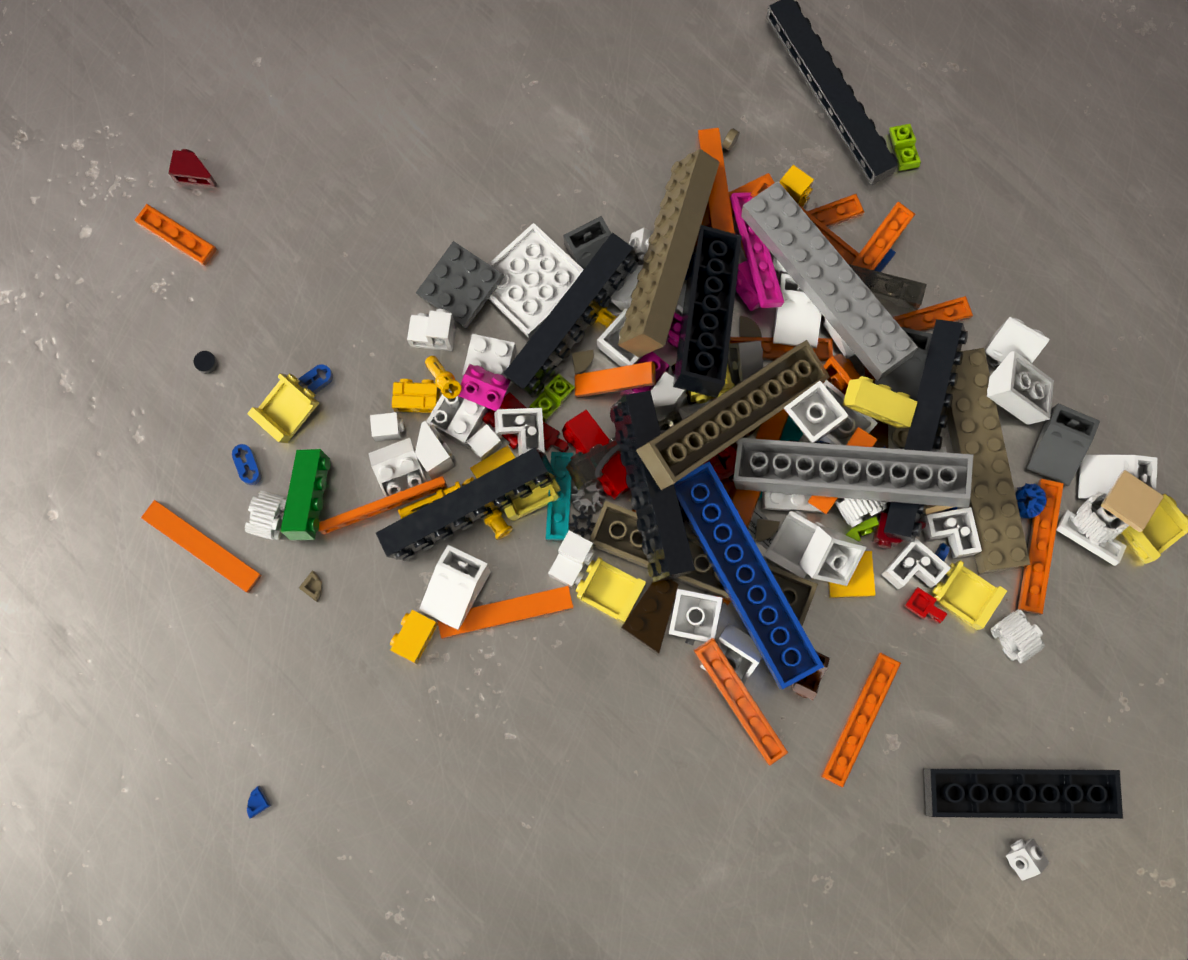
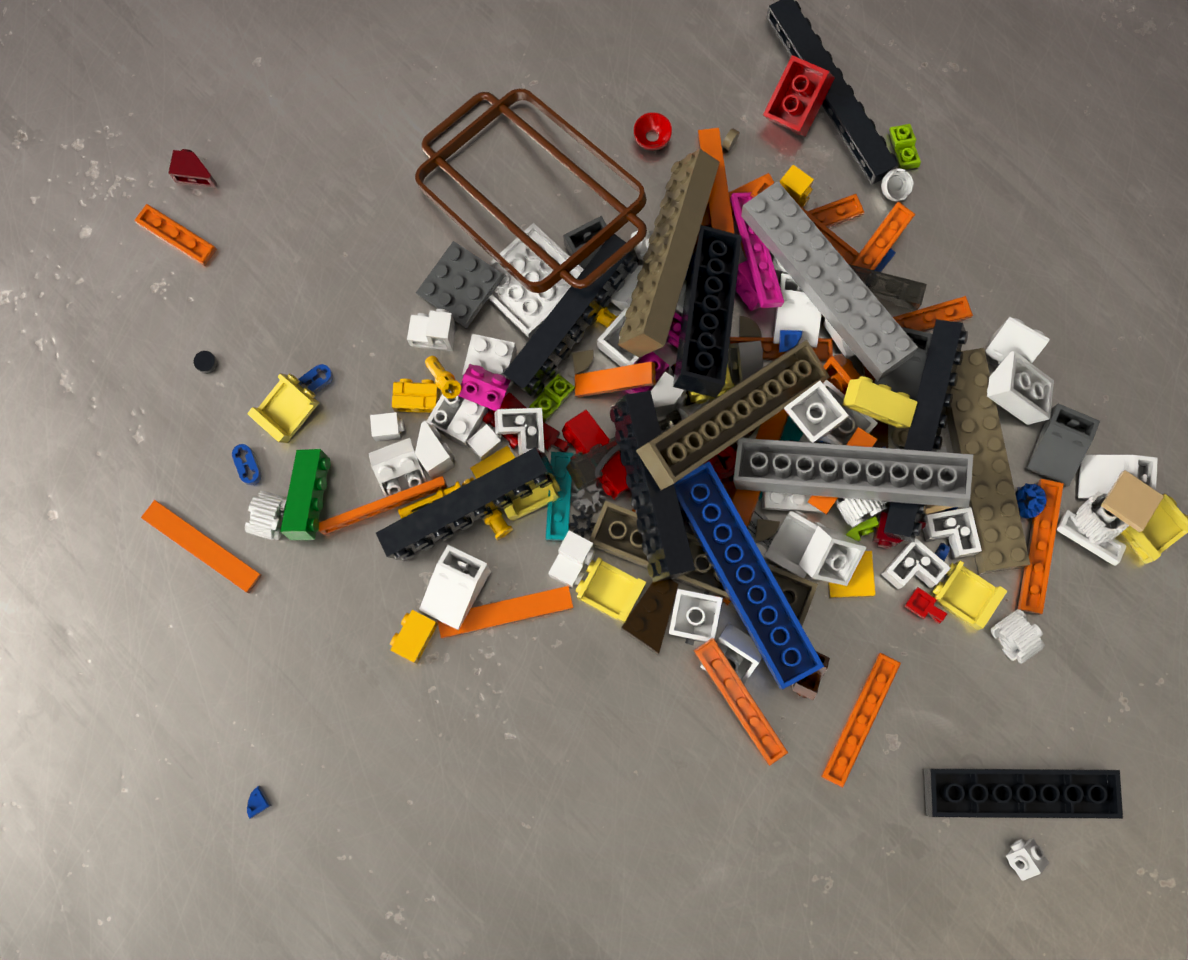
dark tan tile [299,570,322,602] -> none
none -> reddish brown bar [415,89,647,293]
none -> red piece [634,112,672,151]
none -> red brick [763,55,835,137]
none -> blue tile [779,330,803,352]
none -> white hair [881,169,914,202]

